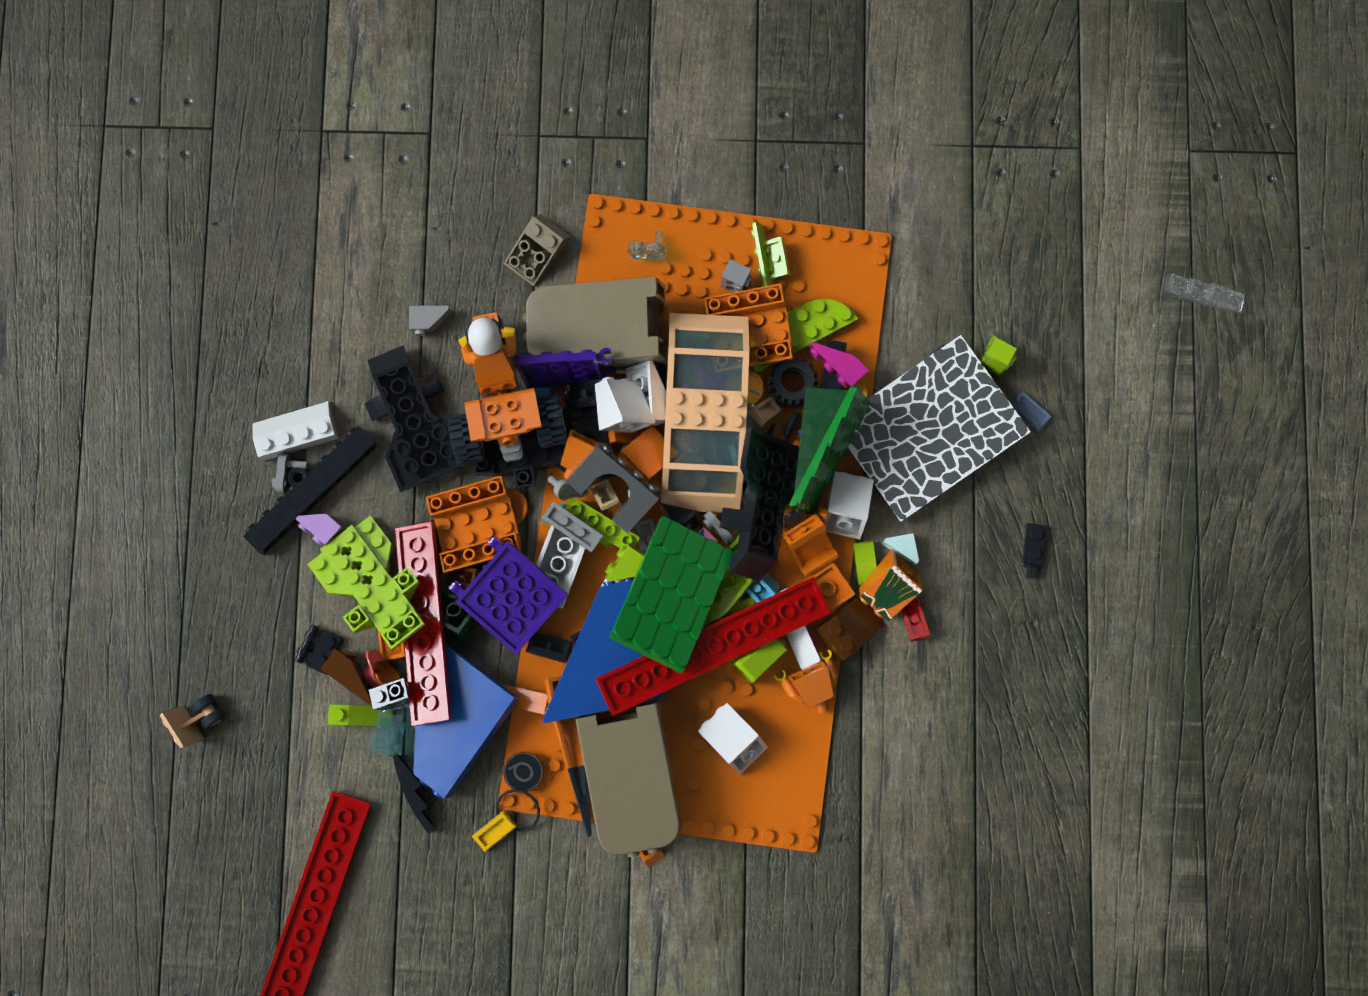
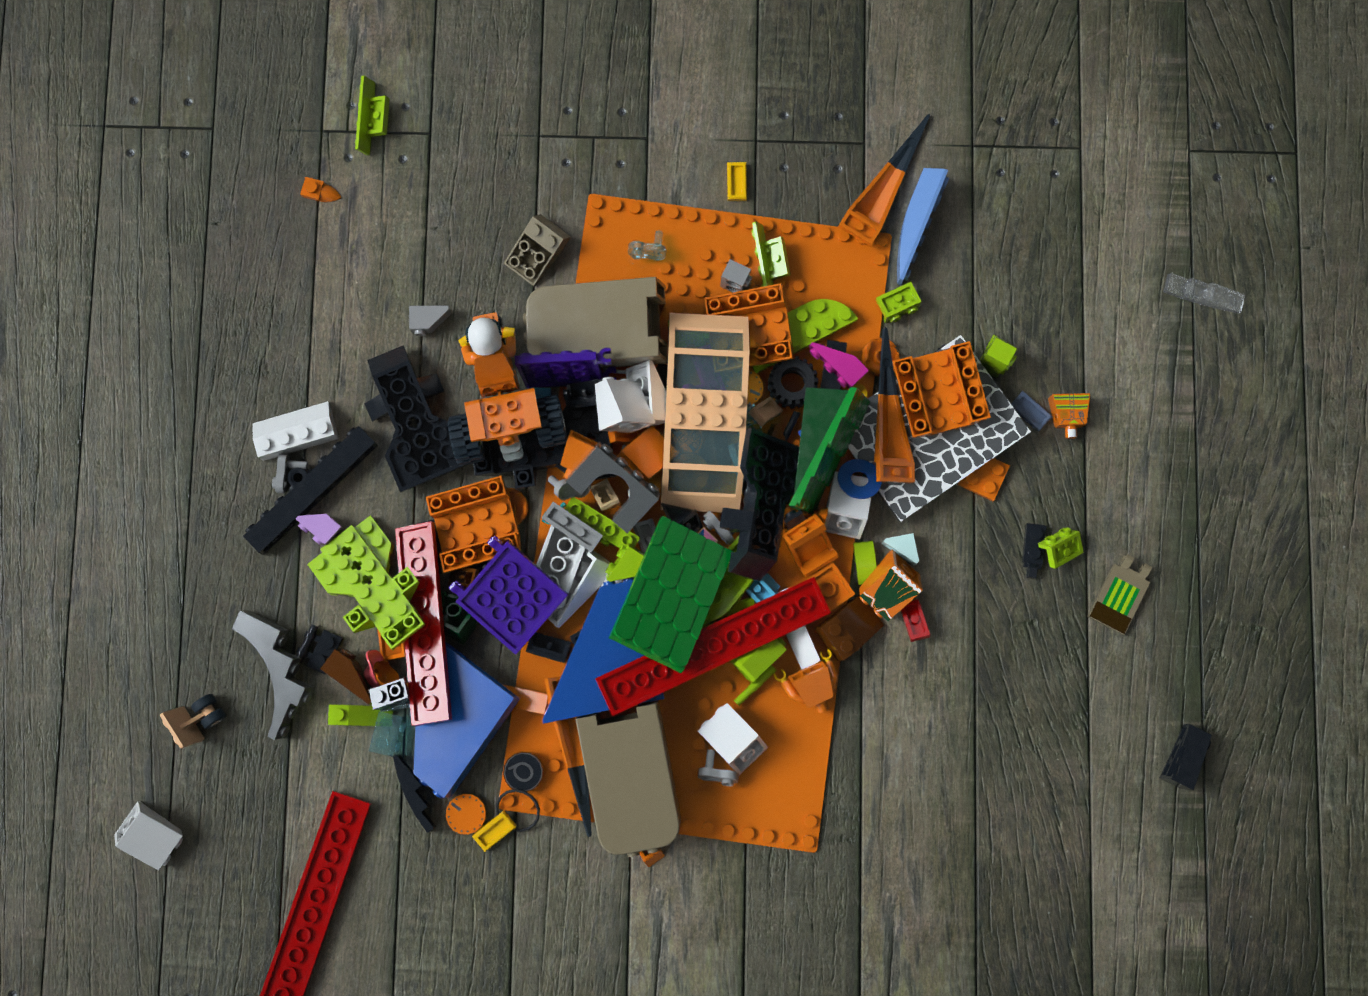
none -> white slope [114,801,183,871]
none -> arch [232,610,313,740]
none -> orange plate [300,177,341,202]
none -> lime bracket [355,75,390,155]
none -> orange tile [446,794,486,835]
none -> white wedge [548,549,610,628]
none -> light grey piece [698,750,739,786]
none -> yellow tile [727,162,747,201]
none -> lime piece [734,665,777,706]
none -> blue gear [837,459,882,499]
none -> orange plate [838,114,930,247]
none -> orange tile [862,338,900,377]
none -> orange plate [874,327,915,483]
none -> lime bracket [876,282,922,323]
none -> orange slope [892,341,991,438]
none -> medium blue wedge [897,168,949,285]
none -> orange plate [957,458,1010,502]
none -> lime bracket [1038,528,1084,569]
none -> orange torso [1048,393,1090,439]
none -> tile [1087,554,1152,635]
none -> black wedge [1159,724,1212,790]

